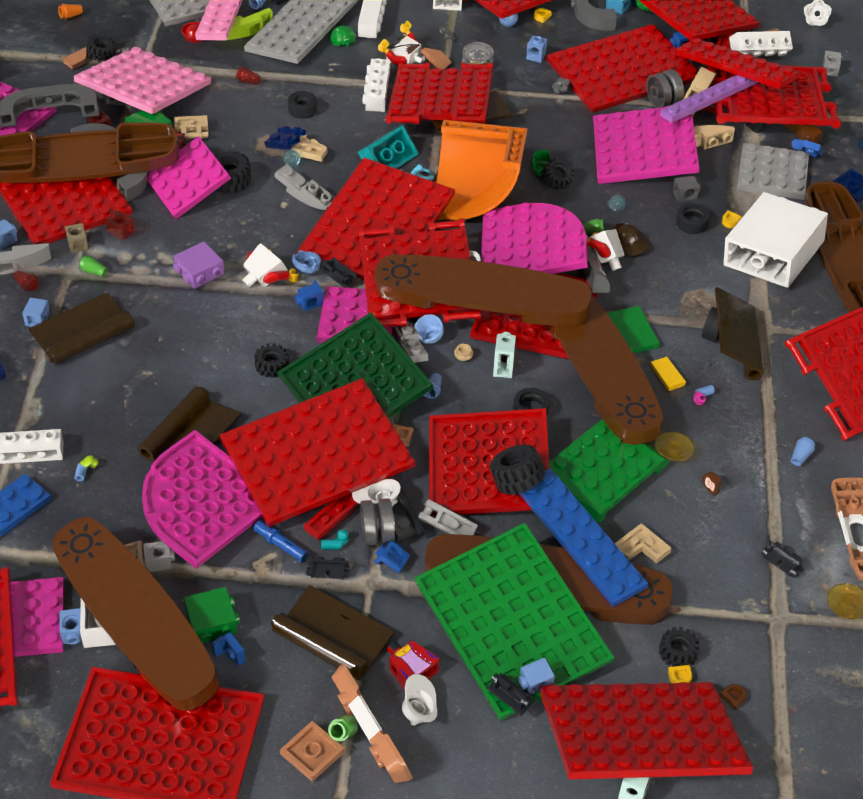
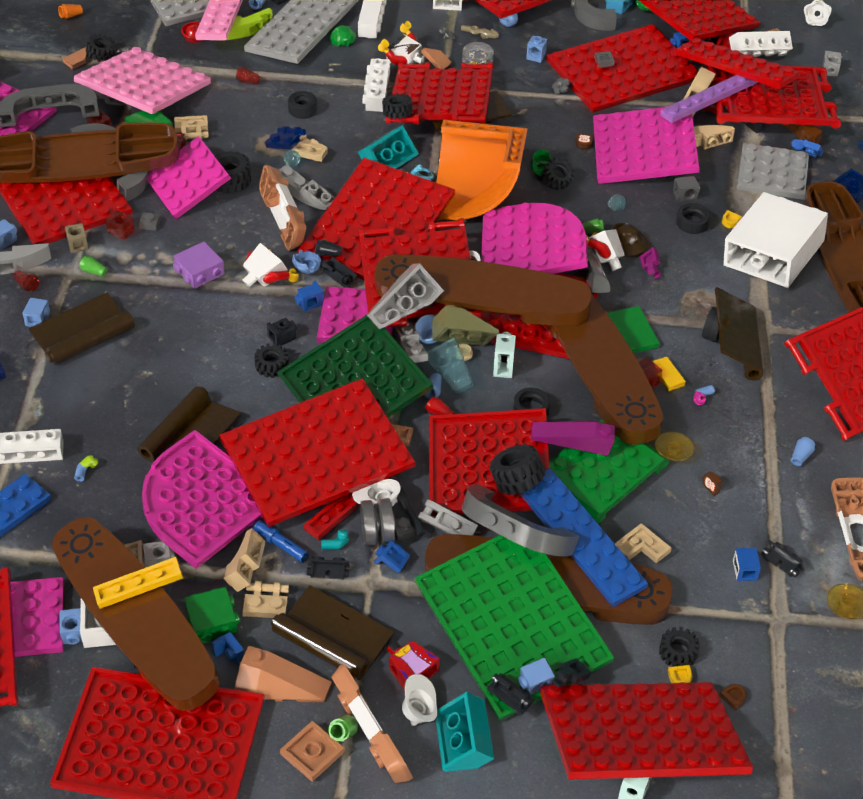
yellow tile [534,8,552,23] -> none
flat silver wheel [646,69,684,108] -> none
none -> yellow plate [93,557,183,609]
none -> dark grey plate [139,212,161,231]
none -> tan slope [224,528,266,592]
none -> nougat wedge [234,646,332,702]
none -> tan plate [242,581,289,618]
none -> nougat piece [259,165,306,251]
none -> black brick [267,317,297,346]
none -> black cone [315,239,342,257]
none -> light grey wedge [367,263,444,329]
none -> black tyre [382,93,413,119]
none -> red cone [425,396,455,415]
none -> clear light blue wing [427,338,474,394]
none -> olive slope [432,305,499,346]
none -> teal slope [435,692,494,772]
none -> dark tan animal [461,25,499,39]
none -> dark grey arch [461,484,580,556]
none -> magenta wedge [531,420,615,456]
none -> black plate [552,658,591,688]
none -> reddish brown tile [576,133,593,149]
none -> dark grey plate [595,51,614,68]
none -> clear red brick [639,357,662,388]
none -> magenta plate [640,247,661,280]
none -> blue brick [733,547,761,581]

